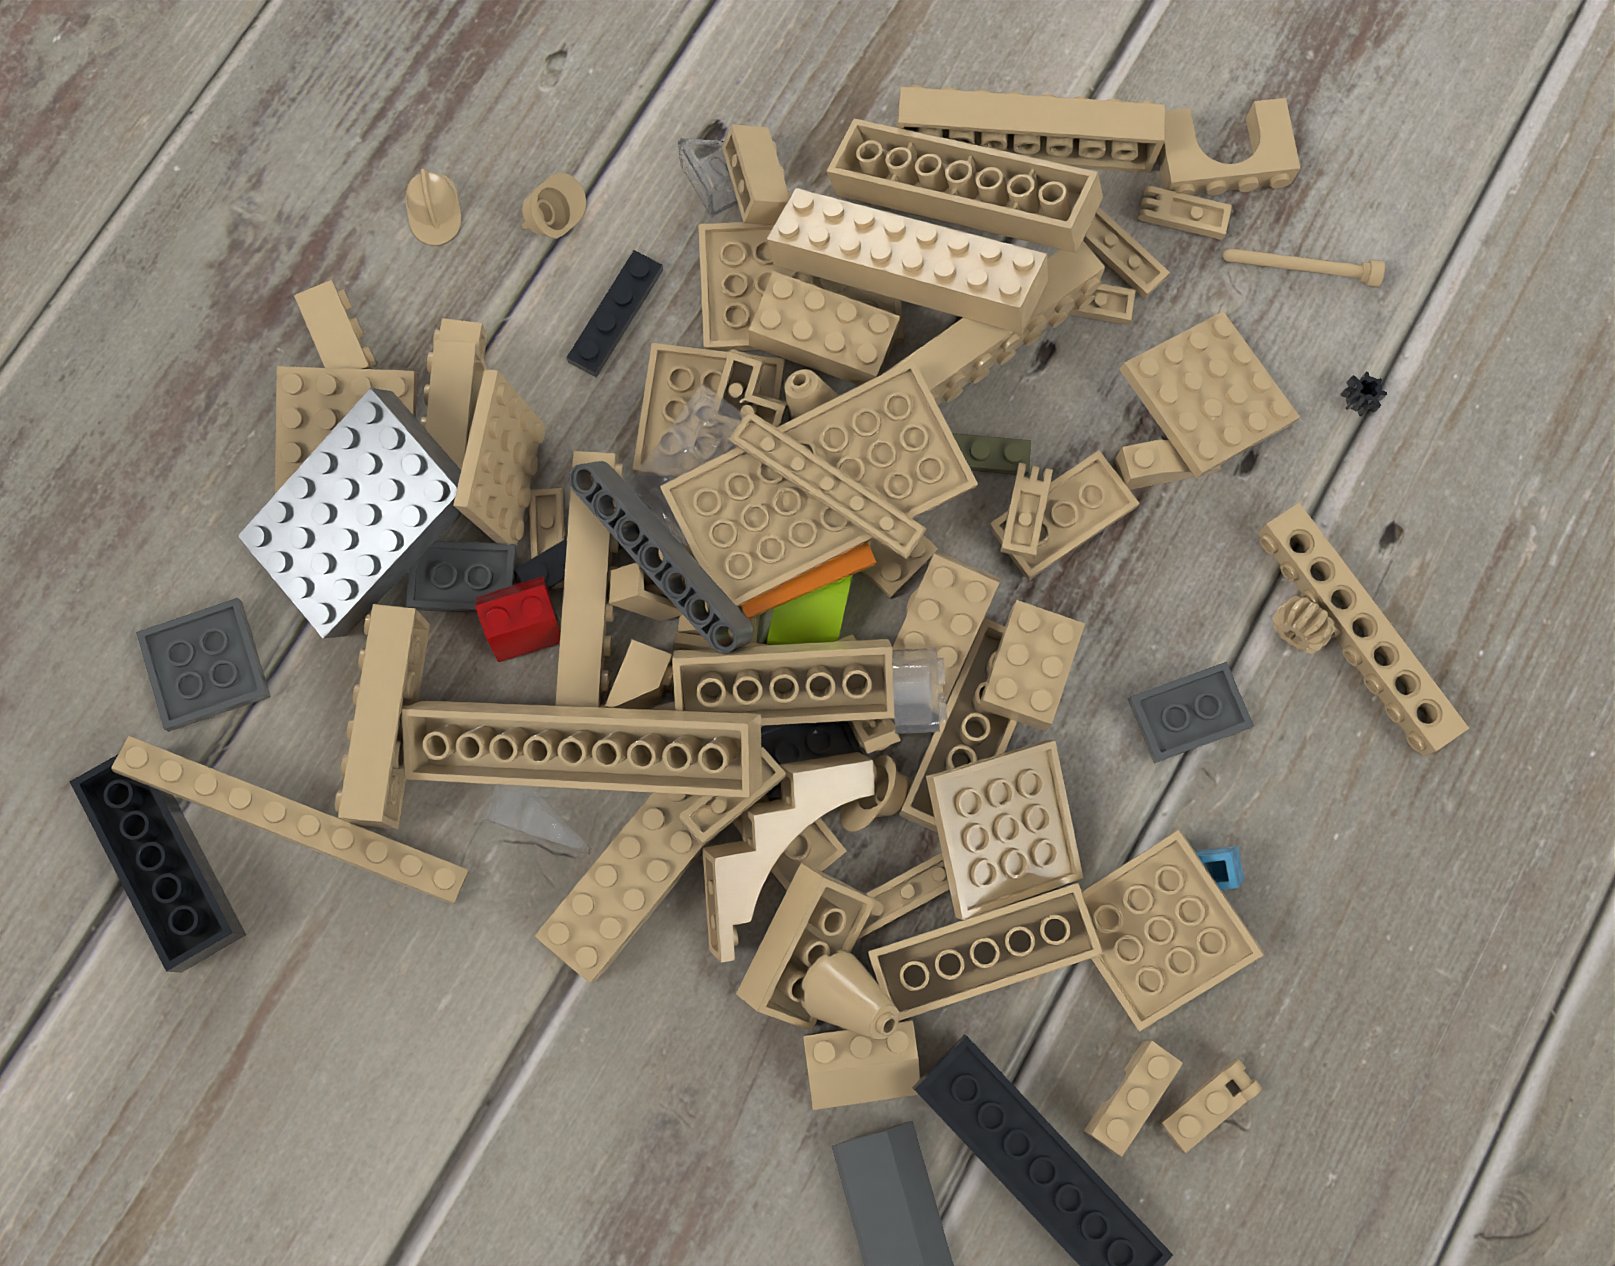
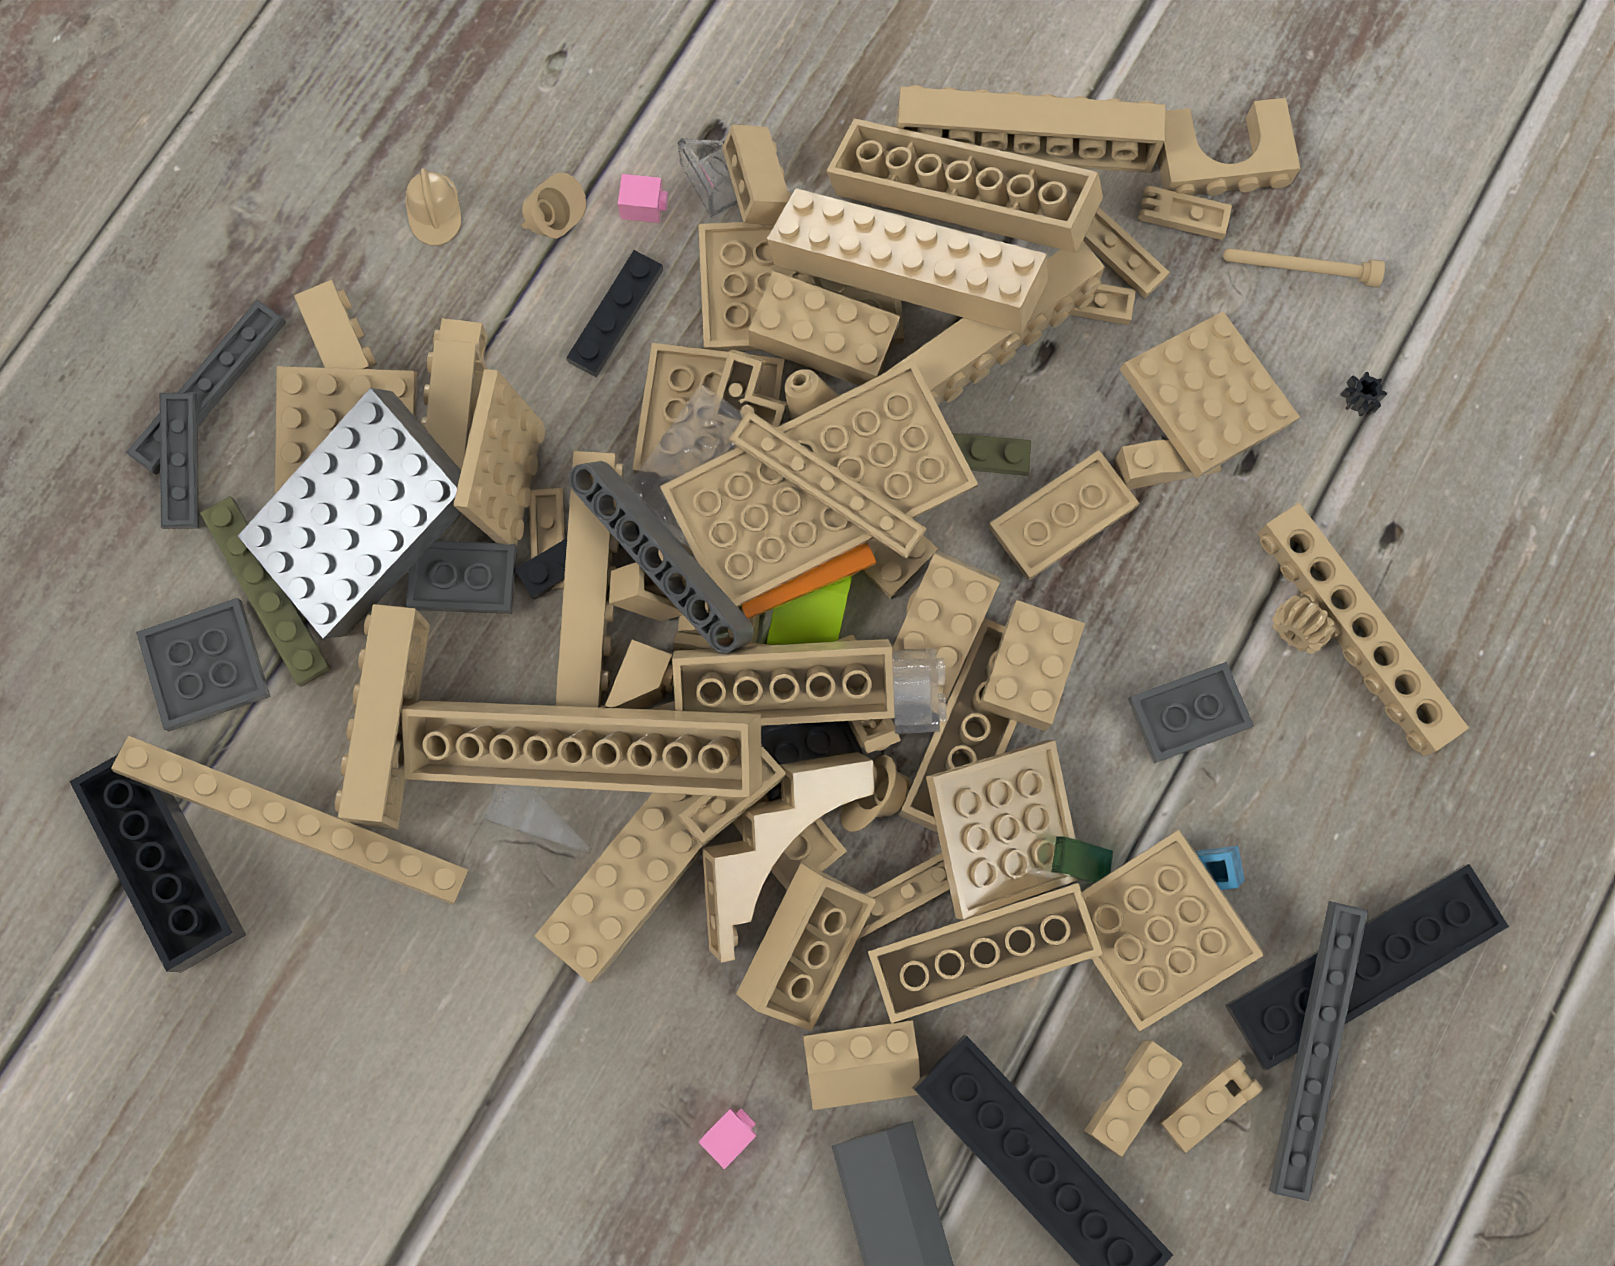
red slope [475,576,561,662] -> none
tan cone [801,950,899,1040] -> none
tan hinge [1000,463,1053,559] -> none
none -> dark grey tile [126,300,286,475]
none -> dark grey tile [159,392,199,529]
none -> olive plate [200,496,331,687]
none -> bright pink brick [618,174,668,223]
none -> bright pink brick [698,1107,757,1169]
none -> clear green tile [1051,836,1113,884]
none -> black plate [1225,864,1509,1070]
none -> dark grey tile [1269,901,1368,1201]

